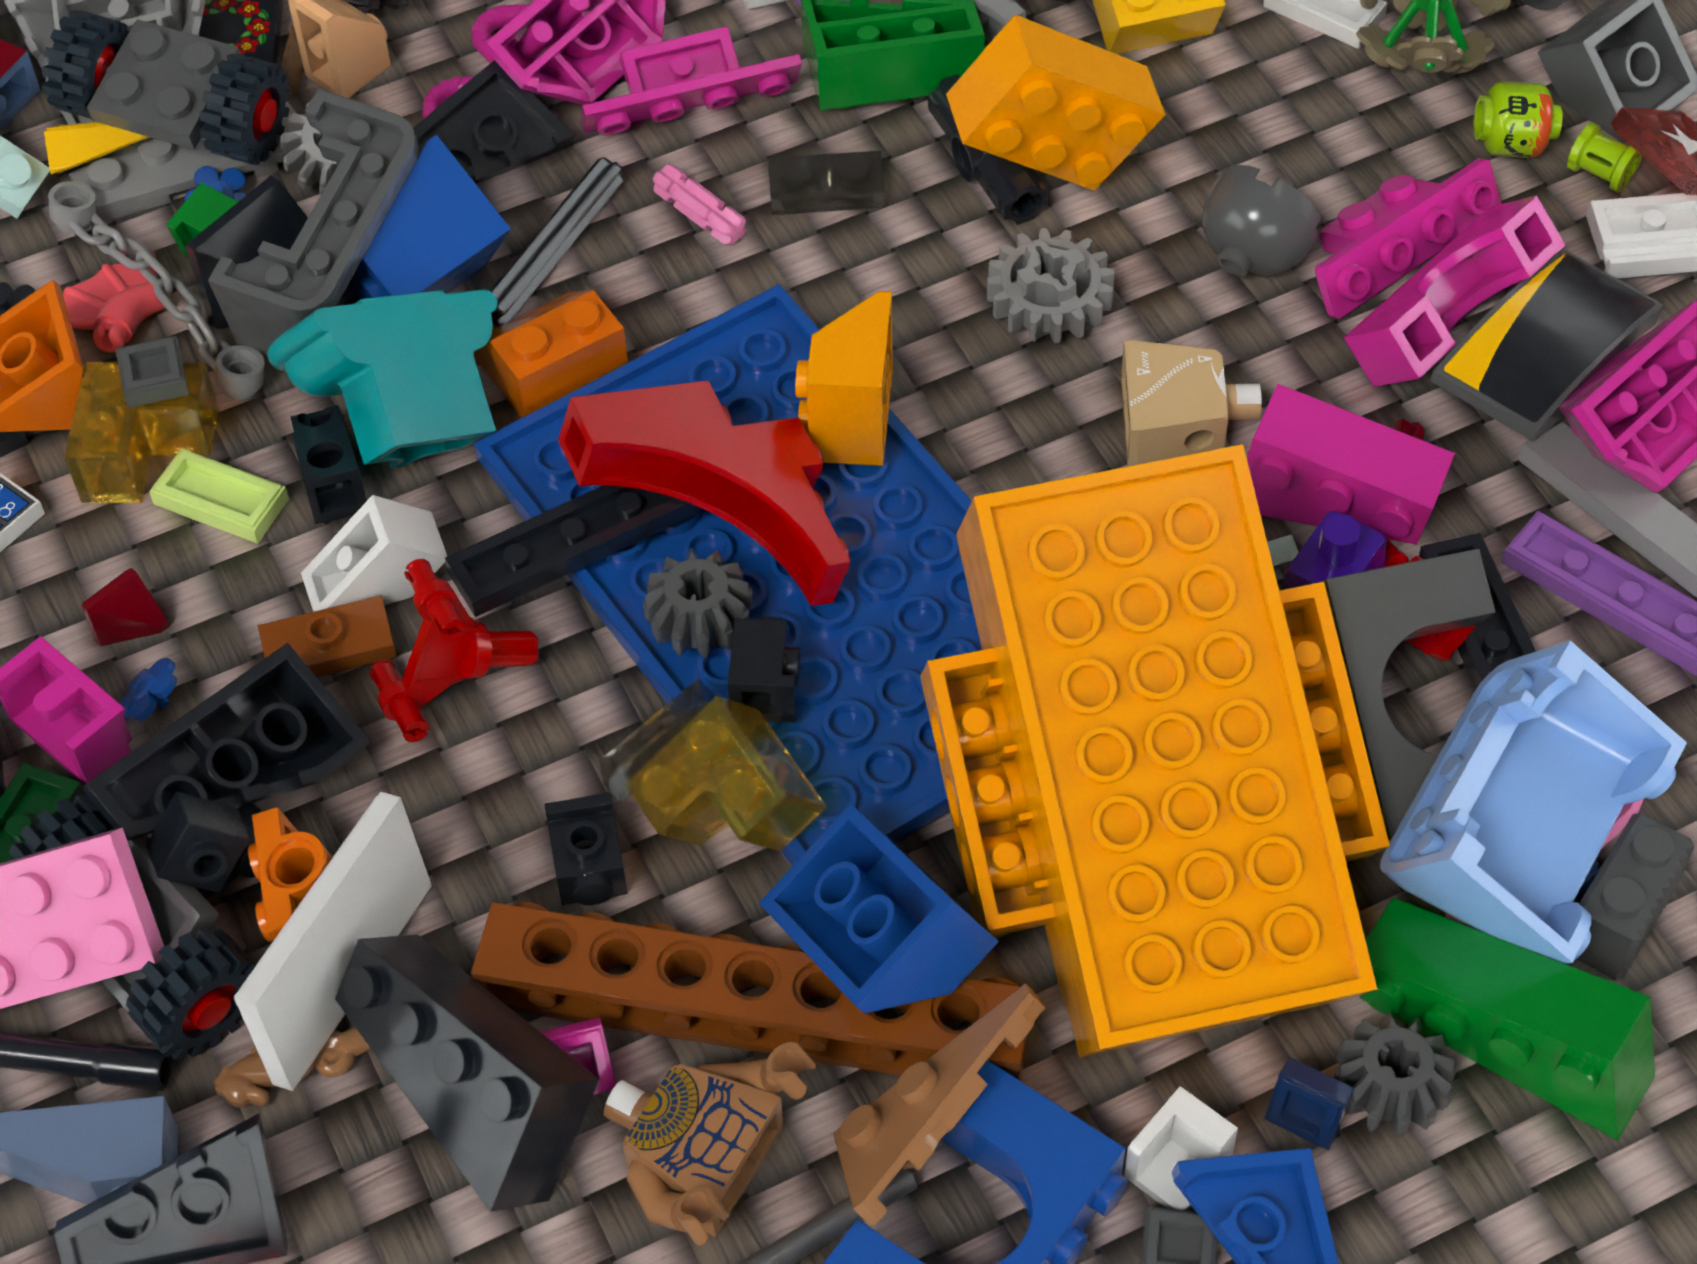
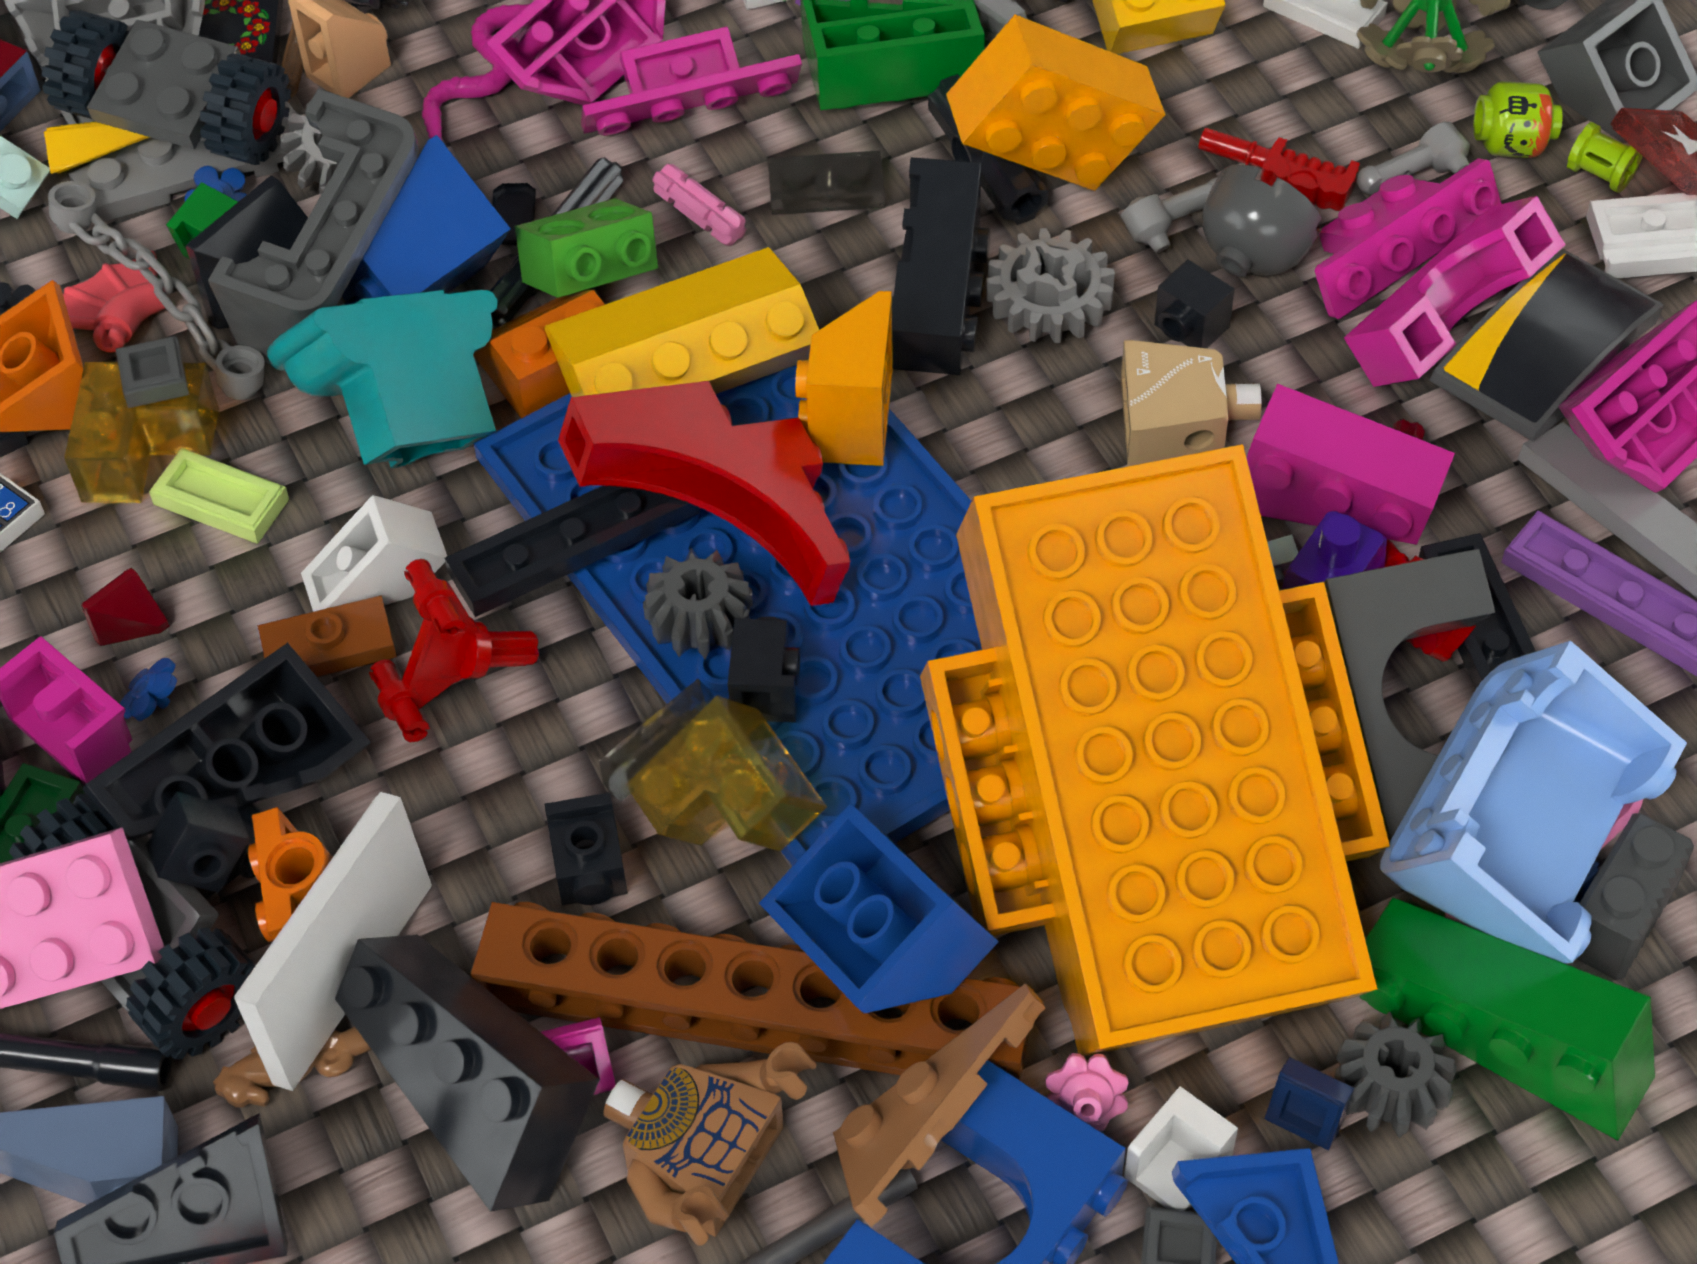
black leg [290,405,367,524] -> none
black wing [401,60,576,188] -> none
none -> black piece [492,183,536,244]
none -> bright green brick [515,198,658,298]
none -> yellow slope [544,247,819,397]
none -> black wedge [892,157,990,375]
none -> bright pink plant [1045,1053,1129,1132]
none -> light grey piece [1120,177,1218,253]
none -> black plate [1154,259,1235,348]
none -> red piece [1198,128,1360,211]
none -> light grey piece [1357,122,1470,195]

